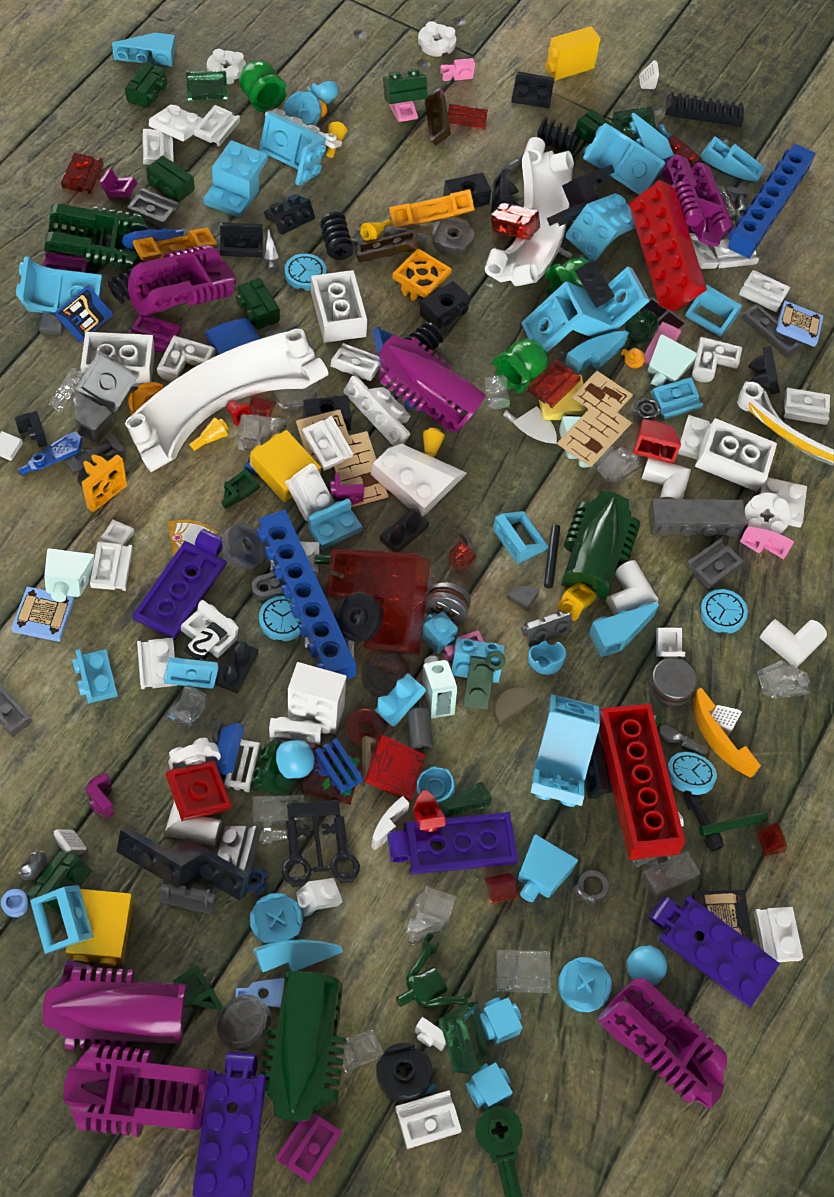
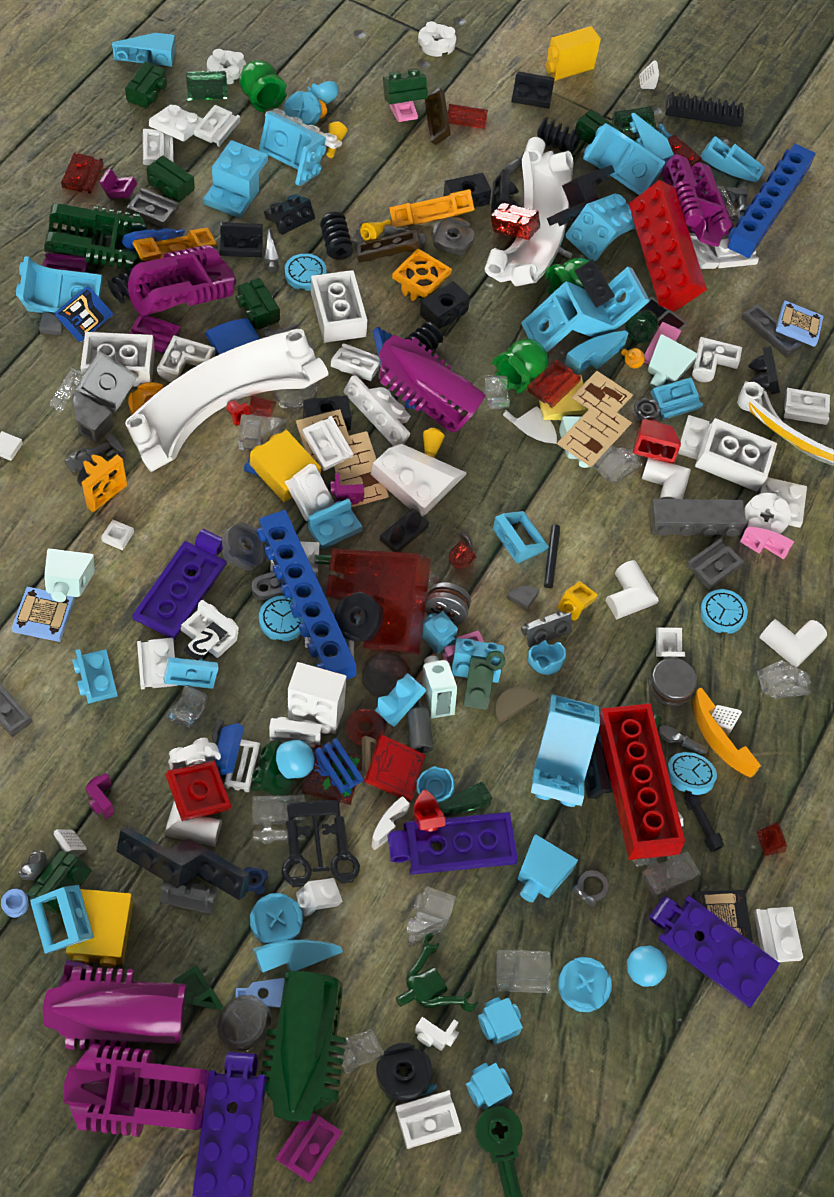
black bracket [15,411,48,448] -> none
blue piece [18,432,82,475] -> none
white plate [90,542,133,591] -> none
sticker [167,520,218,556] -> none
yellow cone [189,417,229,452] -> none
black tile [215,641,258,694] -> none
flat silver plate [217,826,261,874] -> none
dark green slope [221,468,261,509] -> none
clear green tile [439,1002,491,1074] -> none
bright pink plate [440,58,475,81] -> none
clear red slope [485,873,517,904] -> none
dark green connector [561,491,640,600] -> none
medium azure slope [589,602,659,657] -> none
magenta connector [597,978,727,1109] -> none
medium azure tile [685,284,742,338] -> none
dark green bar [699,811,768,836] -> none
white plate [739,270,790,312] -> none

